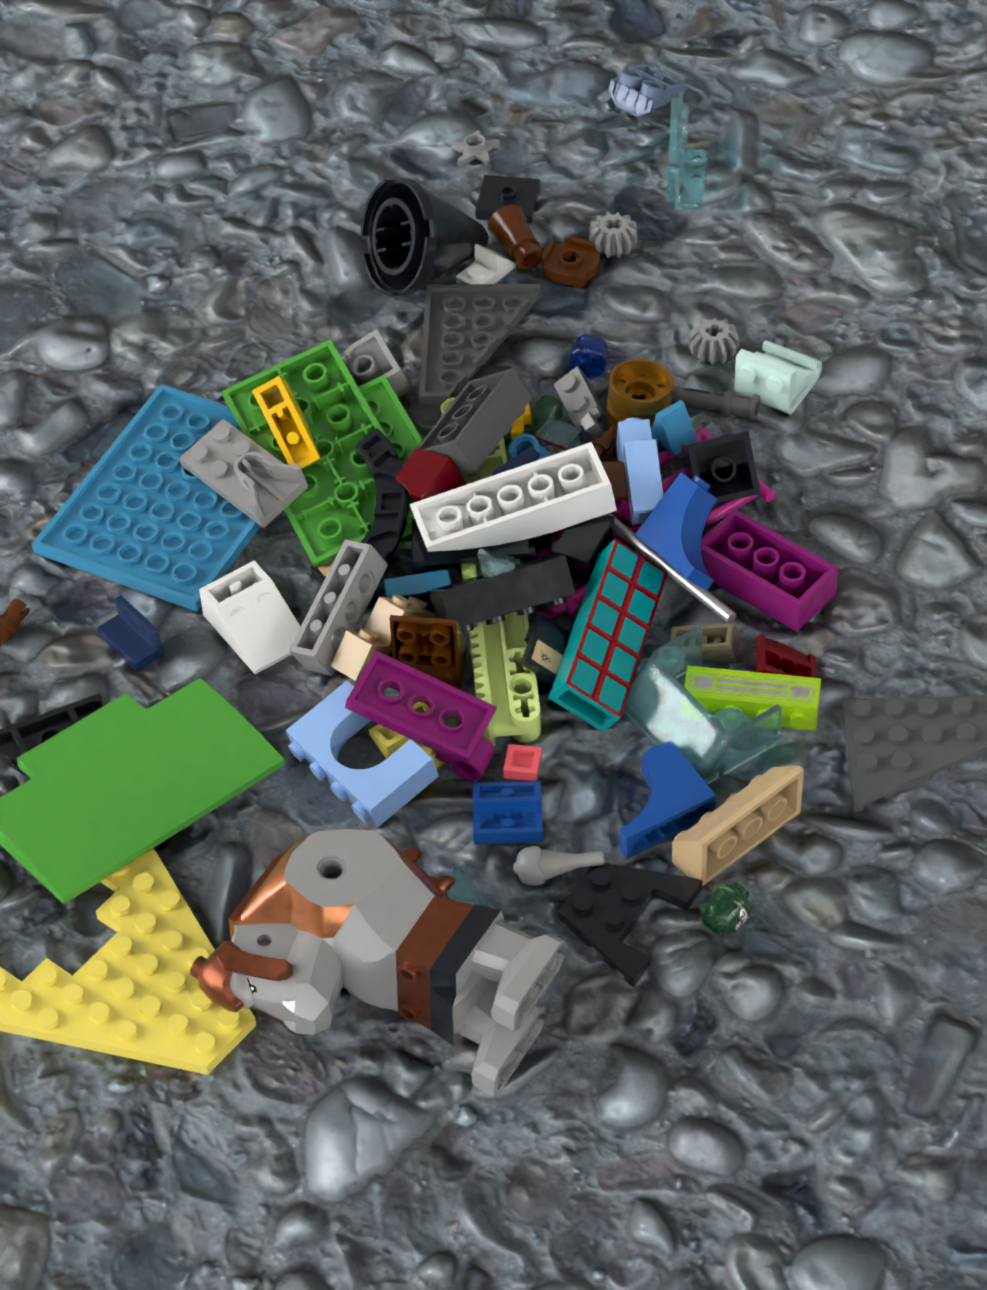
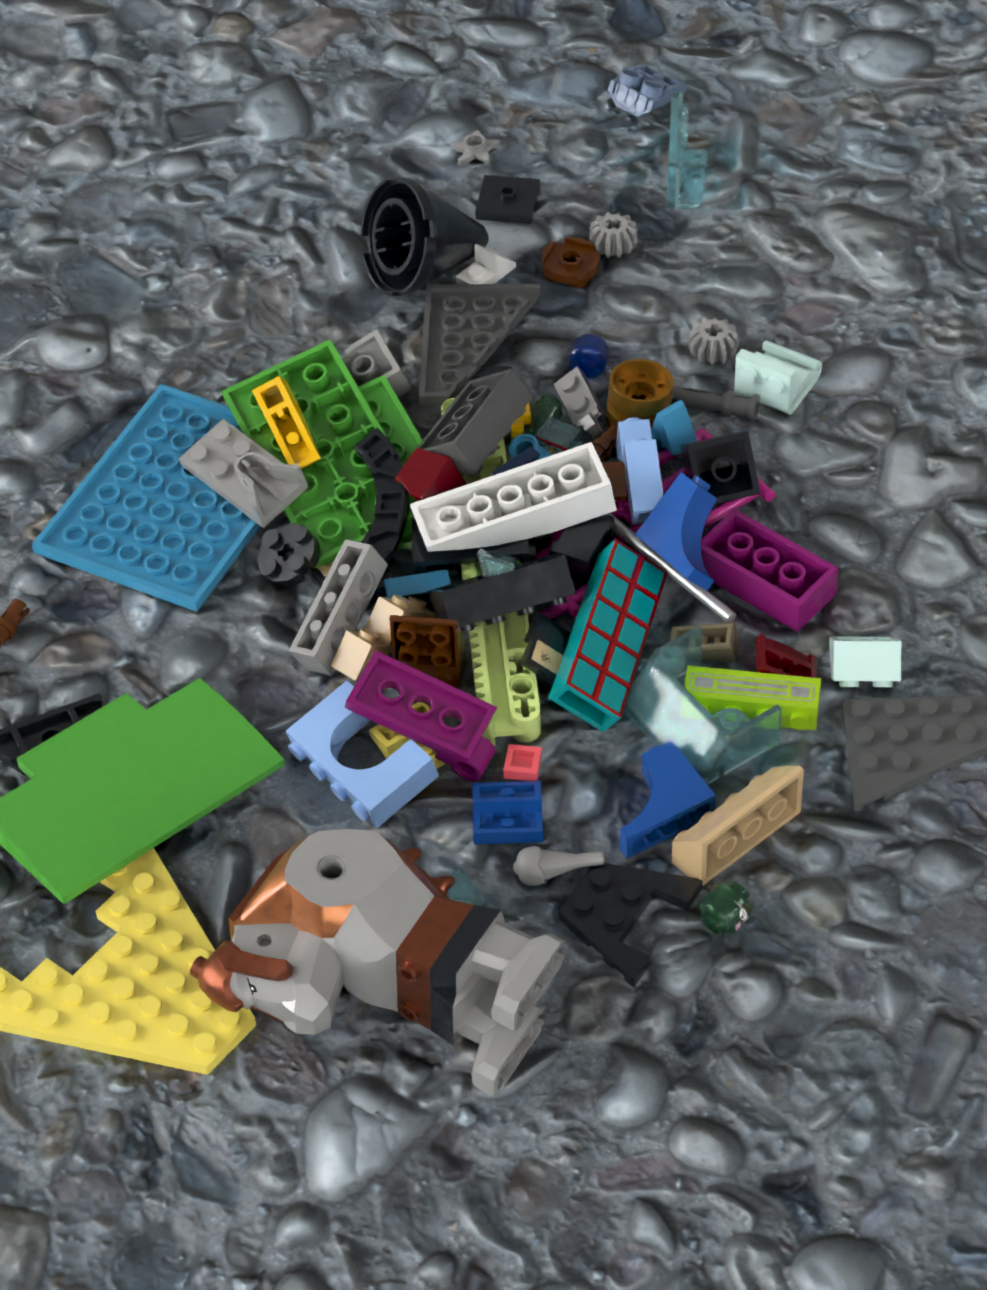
dark blue panel [97,595,163,672] -> none
white slope [199,561,301,674] -> none
reddish brown plant [487,205,542,270] -> none
none -> black plate [258,523,320,587]
none -> light aqua slope [829,636,901,687]

